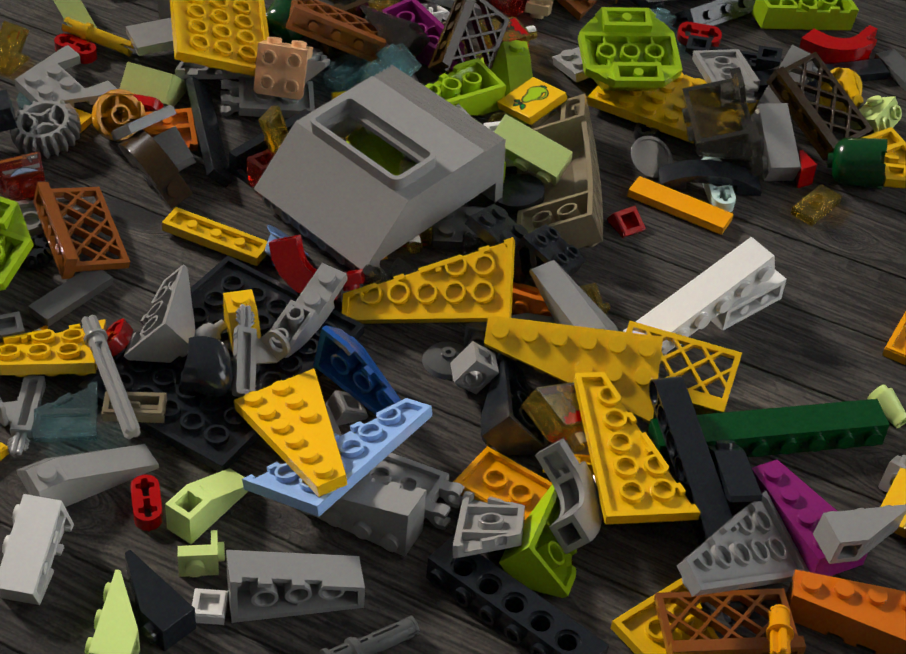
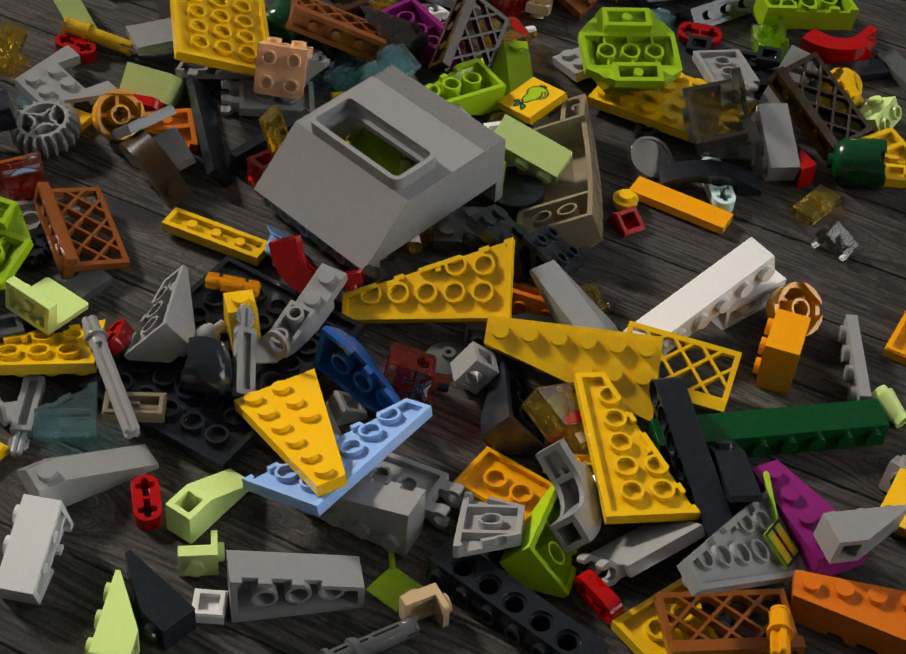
none -> yellowish green bracket [5,276,89,335]
none -> light orange axle [205,272,261,298]
none -> lime piece [365,551,423,613]
none -> clear red torso [383,342,451,404]
none -> tan bracket [398,583,452,628]
none -> red beam [573,570,625,625]
none -> light grey tile [576,521,705,586]
none -> yellow plate [612,189,639,211]
none -> clear neon green bracket [751,16,789,61]
none -> light orange brick [752,308,811,396]
none -> piece [762,471,801,570]
none -> light orange cylinder [766,282,823,336]
none -> clear smoke bracket [810,221,859,262]
none -> light grey plate [837,314,872,401]

